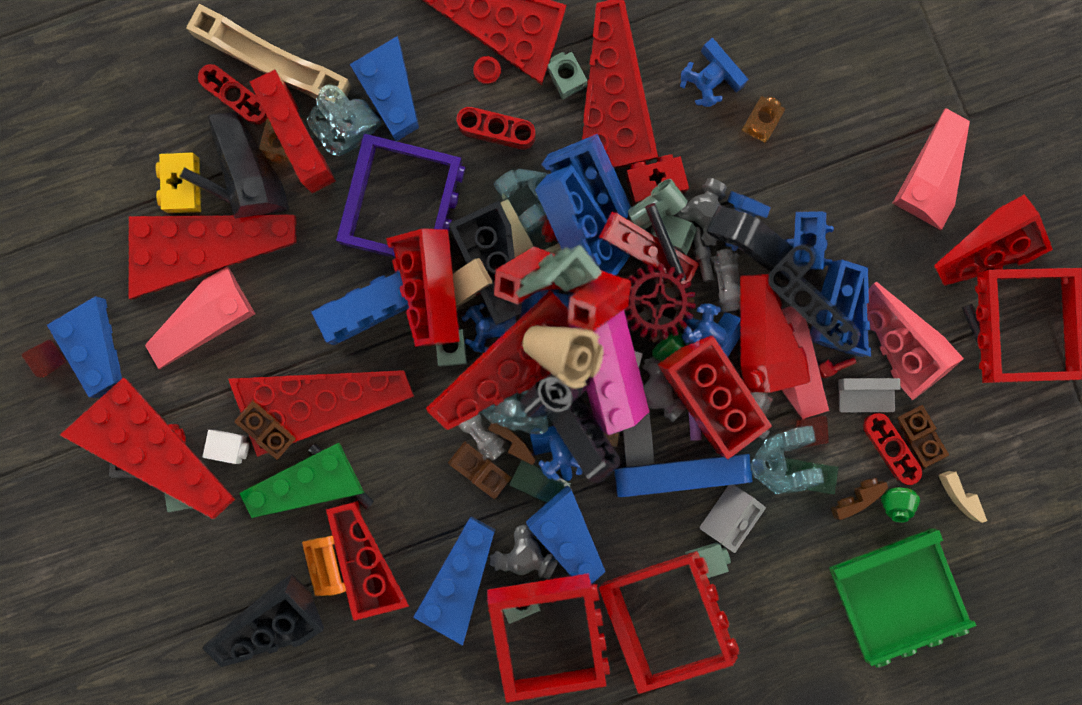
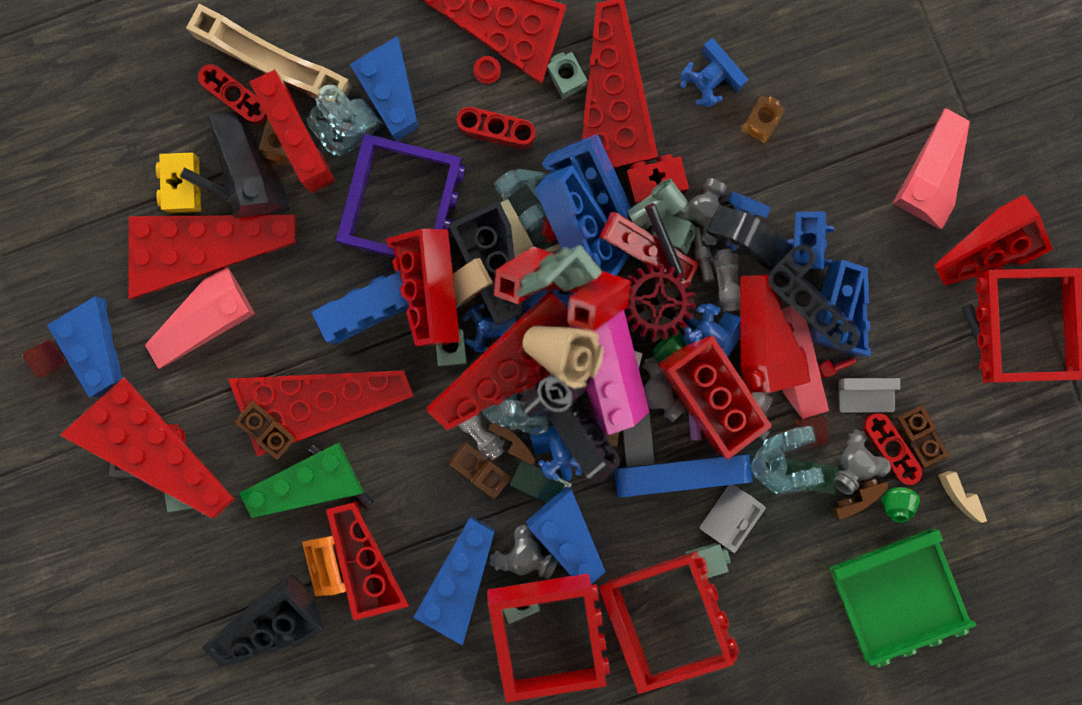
white brick [203,430,249,464] -> none
coral wedge [867,282,964,400] -> none
none -> dark grey animal [833,430,891,495]

